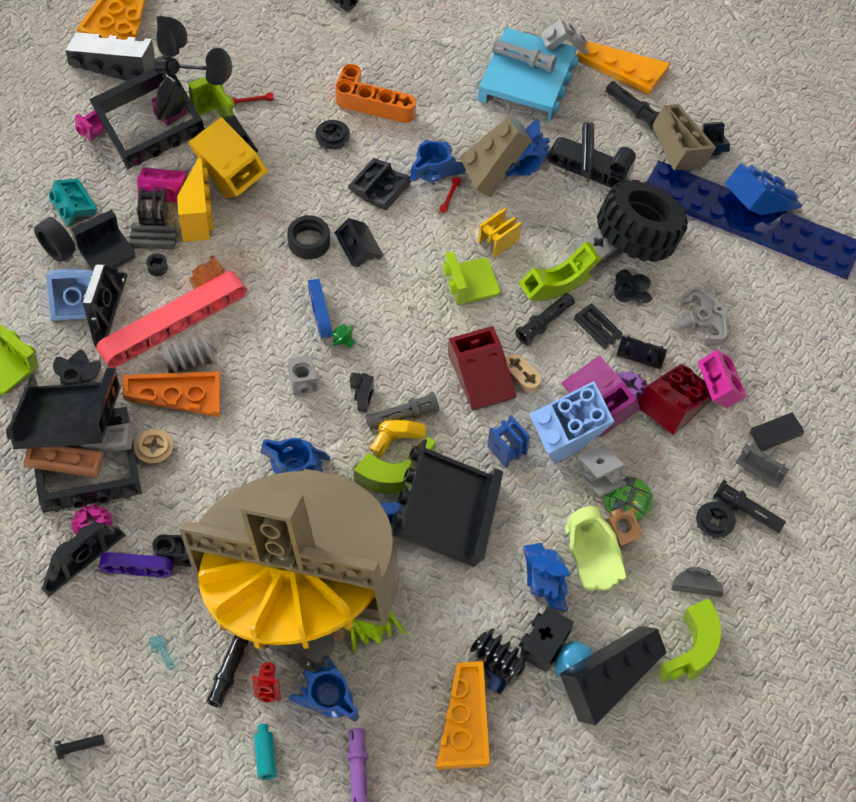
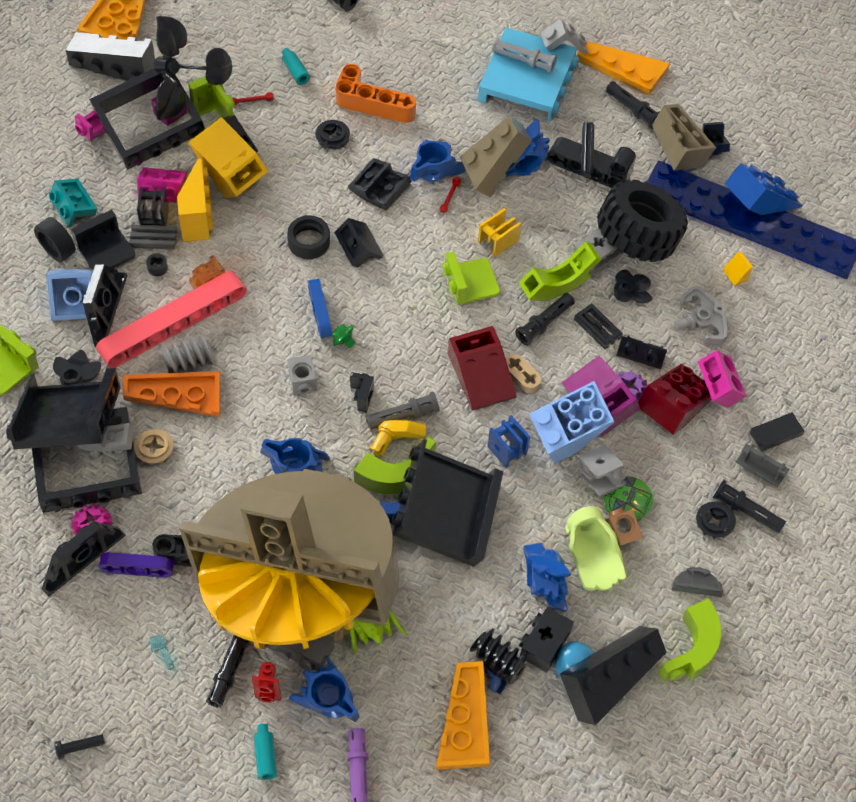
nougat tile [23,446,104,478] -> none
none -> teal cylinder [282,48,310,85]
none -> yellow slope [723,251,753,286]

